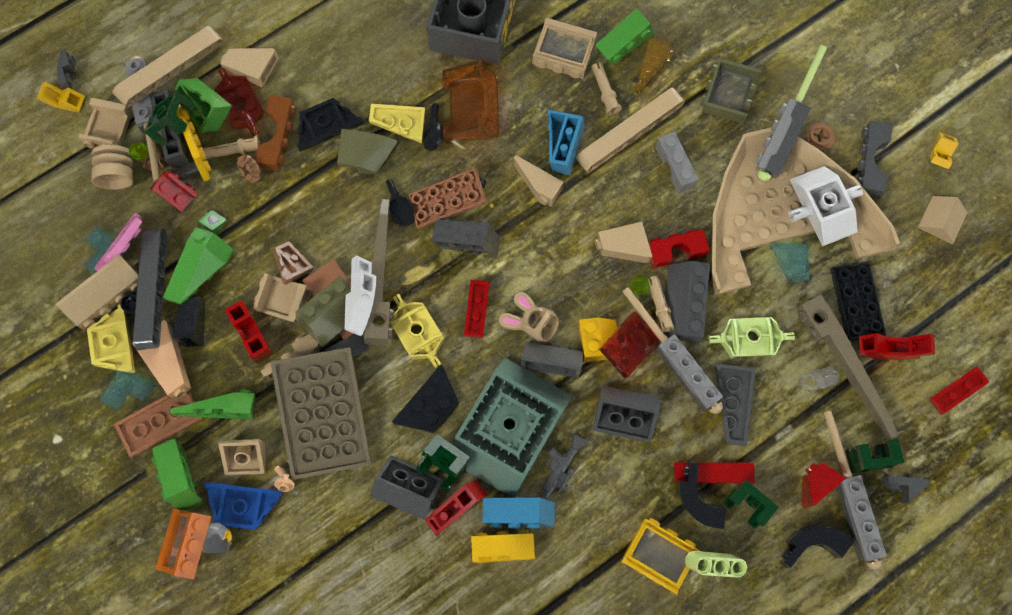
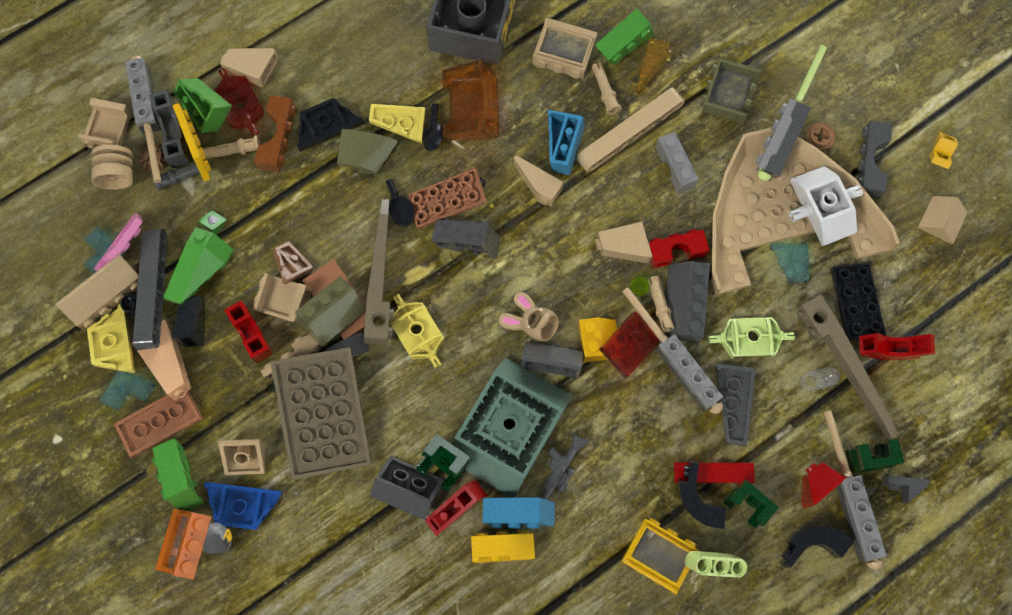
yellow slope [36,82,85,112] -> none
dark grey slope [57,49,76,90] -> none
tan beam [112,26,223,107] -> none
clear neon green plate [129,142,148,161] -> none
dark green panel [144,91,195,146] -> none
red bracket [150,171,198,212] -> none
bright green wedge [170,390,256,420] -> none
medium nougat gear [237,154,260,183] -> none
light nougat plate [274,465,295,492] -> none
white slope [344,256,376,336] -> none
black wing [392,365,459,434] -> none
red plate [464,280,490,338] -> none
dark grey slope [593,386,660,443] -> none
red plate [929,366,990,415] -> none

